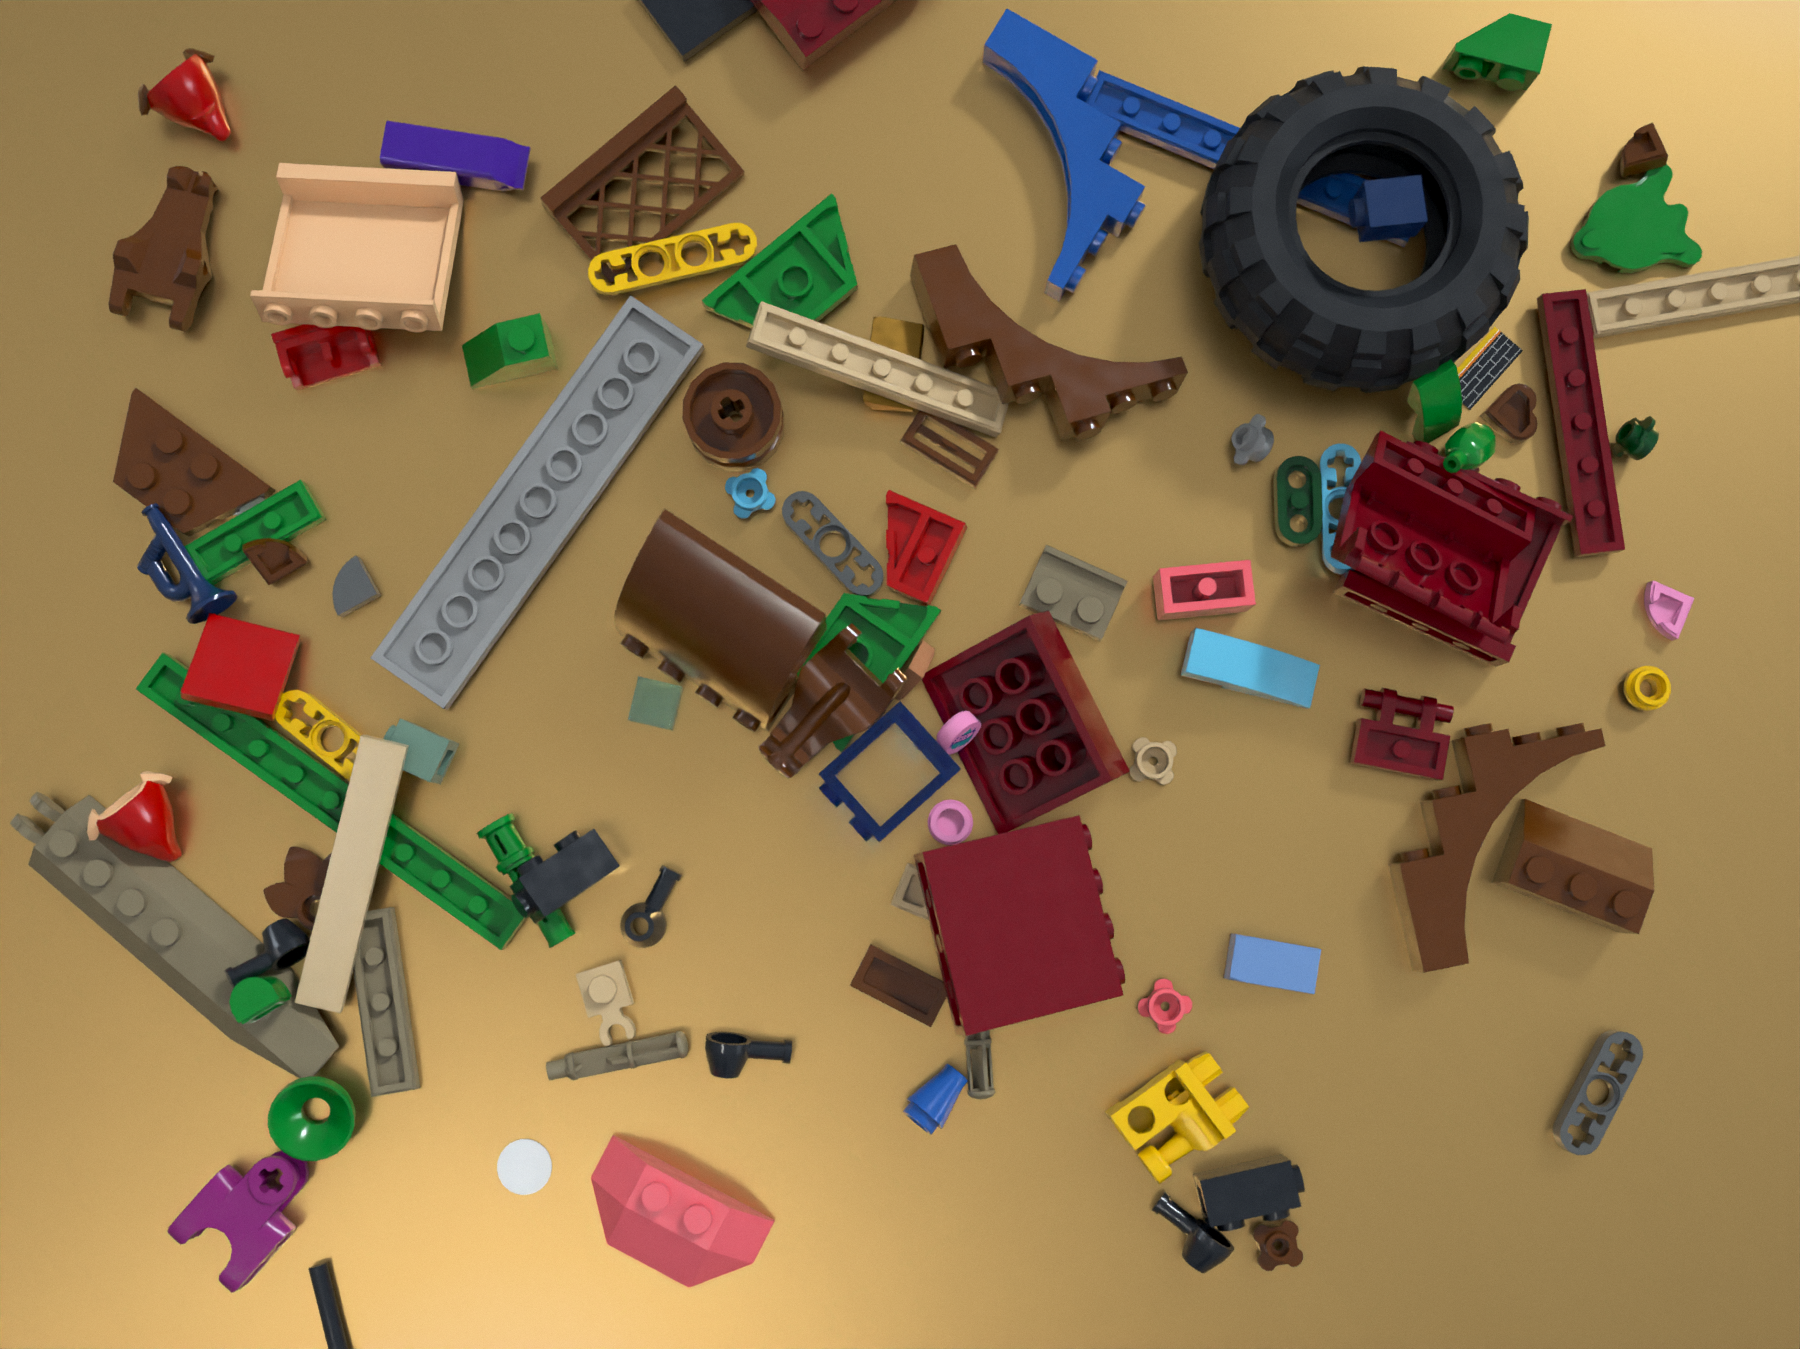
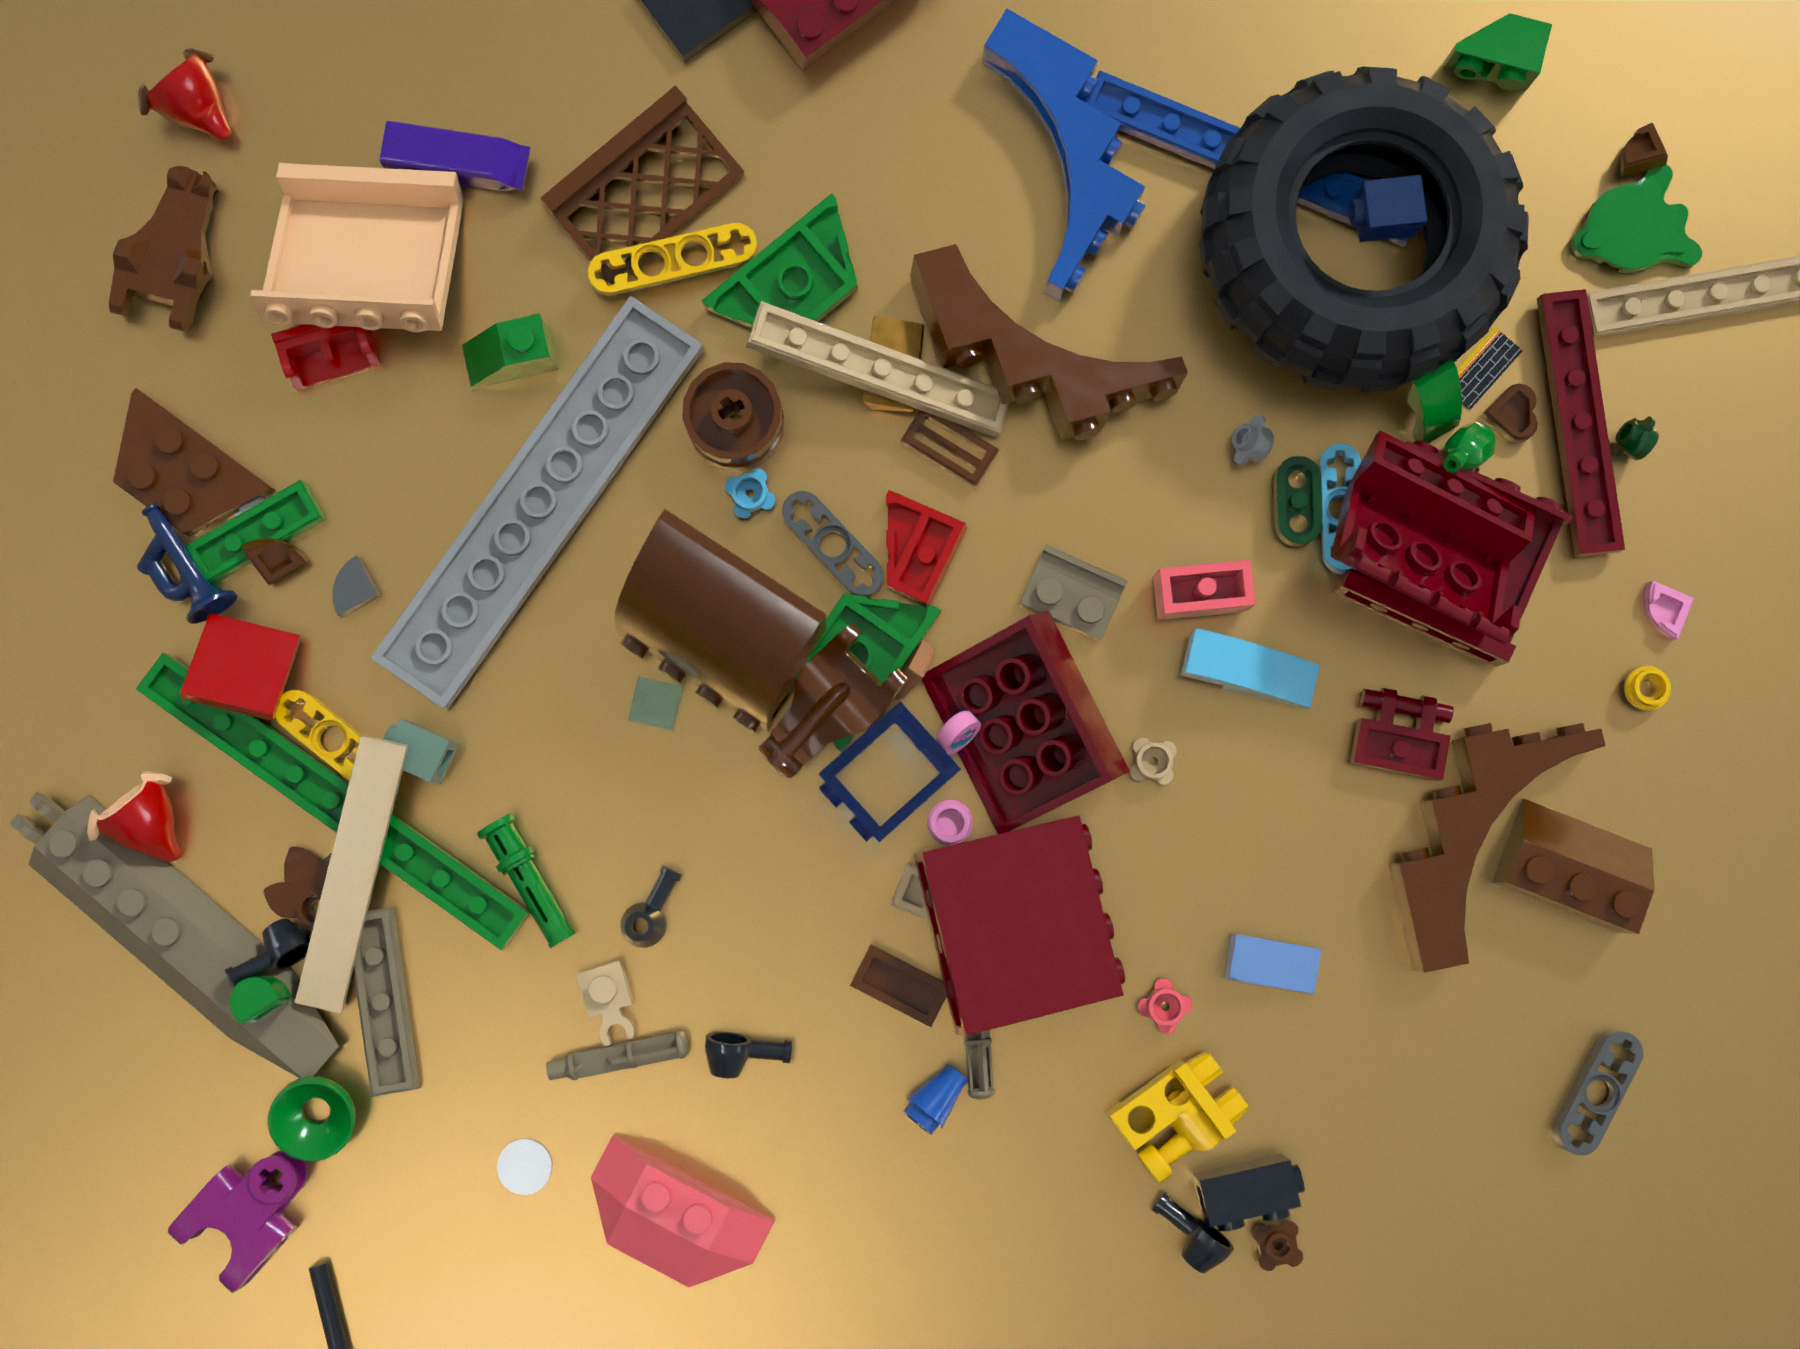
black brick [510,829,620,924] -> none

